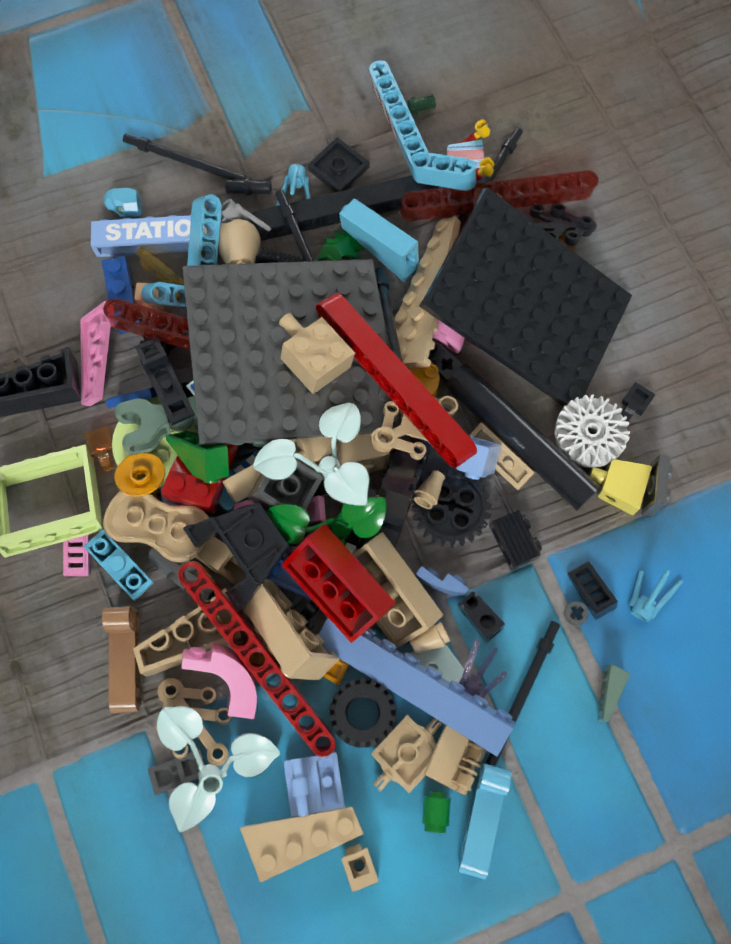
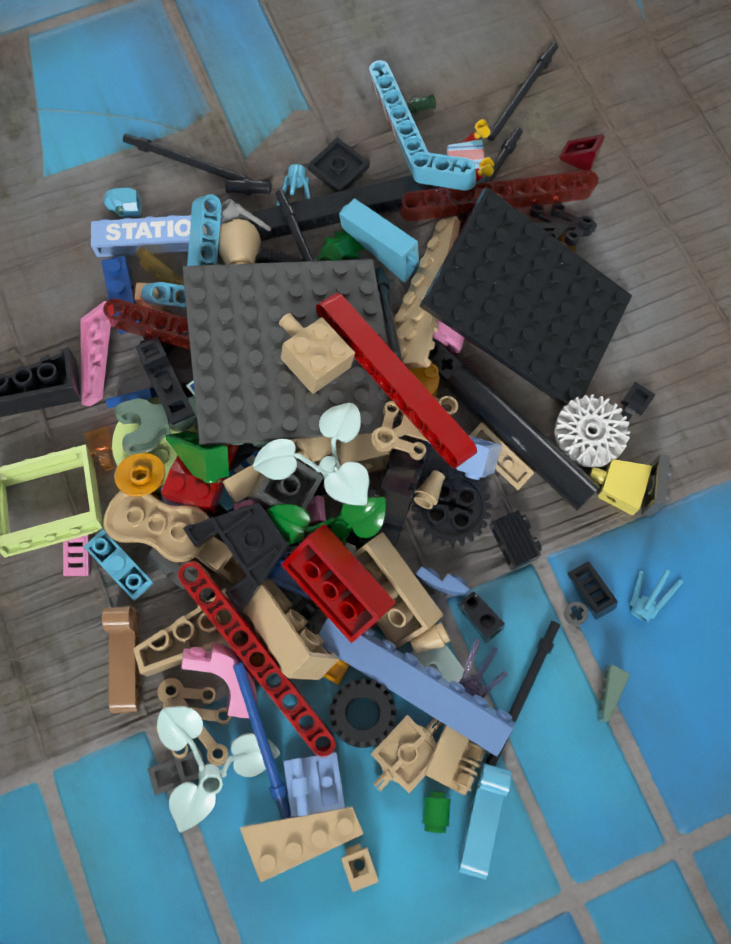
none -> blue bar [233,662,291,819]
none -> black bar [487,42,558,141]
none -> dark red slope [559,134,605,173]

